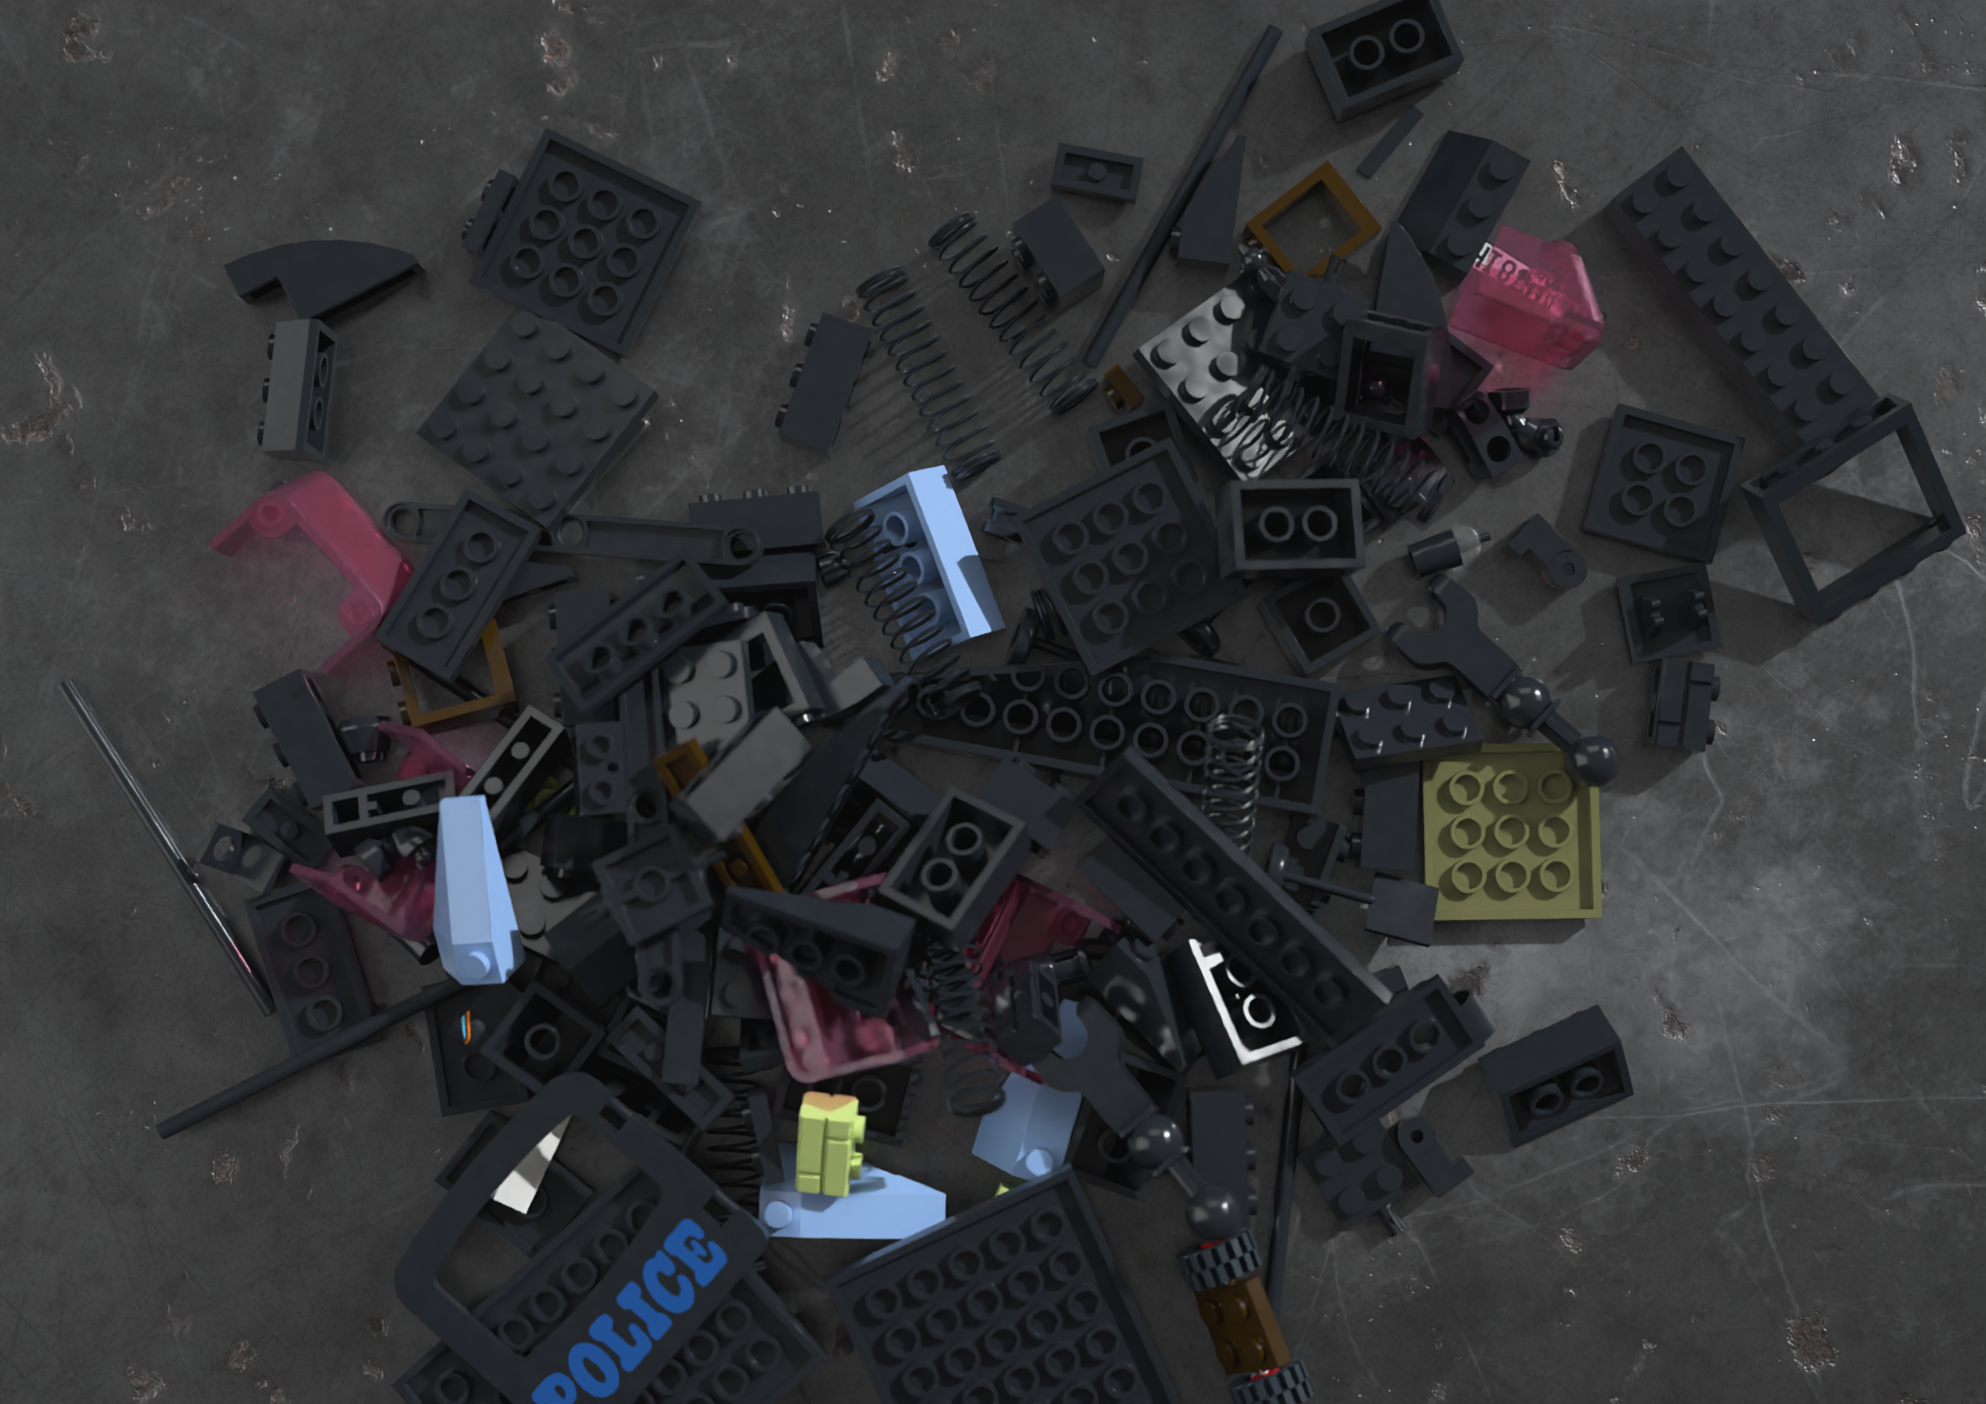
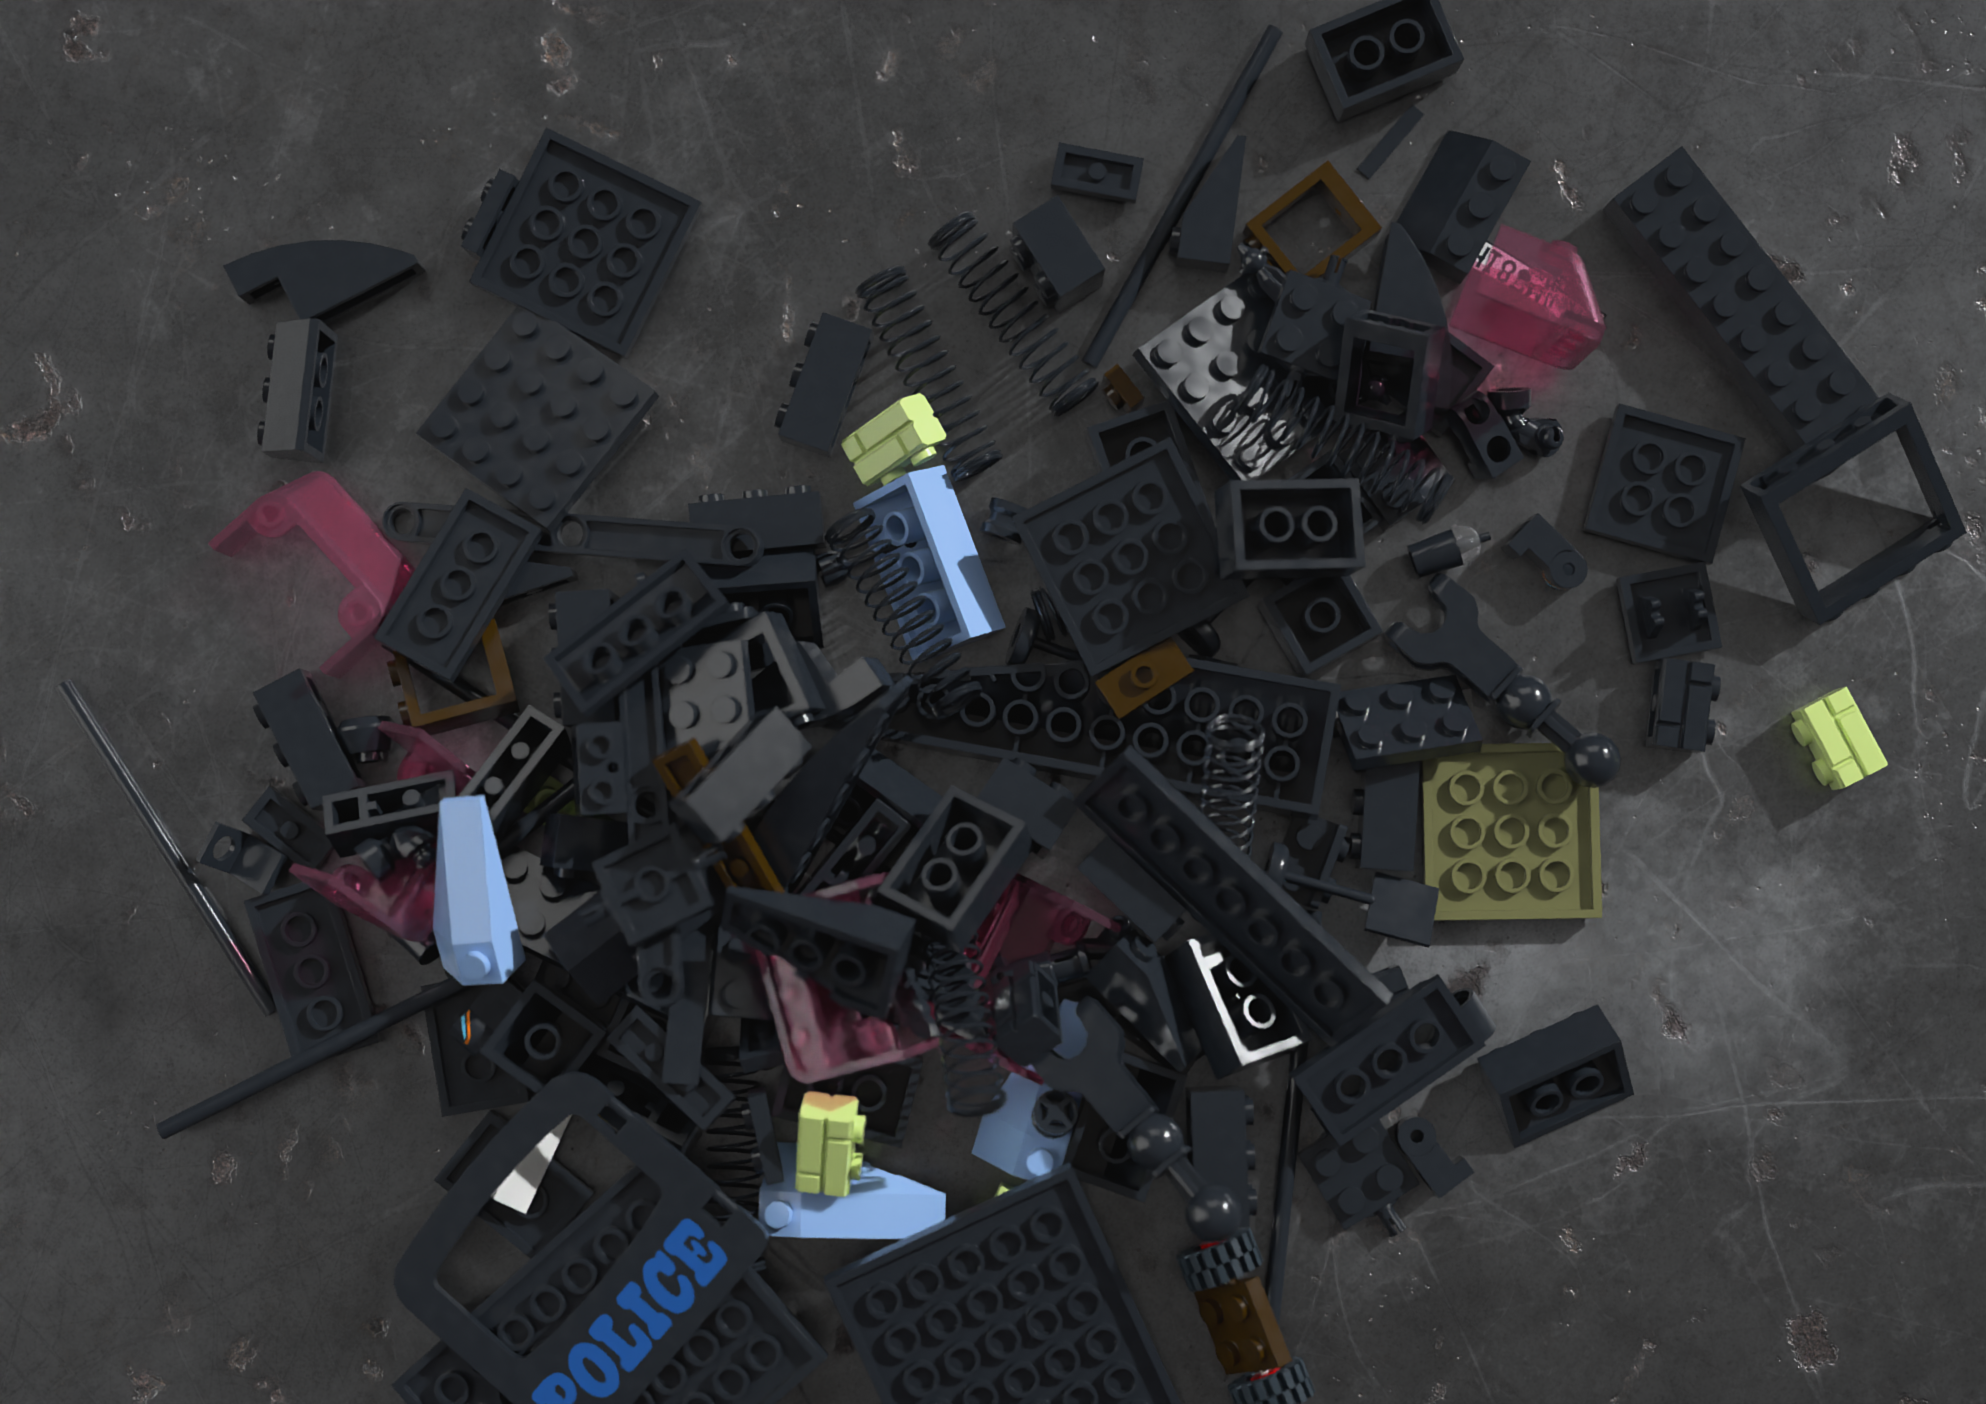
none -> yellowish green brick [841,393,946,486]
none -> black wheel [1031,1089,1079,1139]
none -> dark brown plate [1095,637,1194,721]
none -> yellowish green brick [1791,686,1888,790]

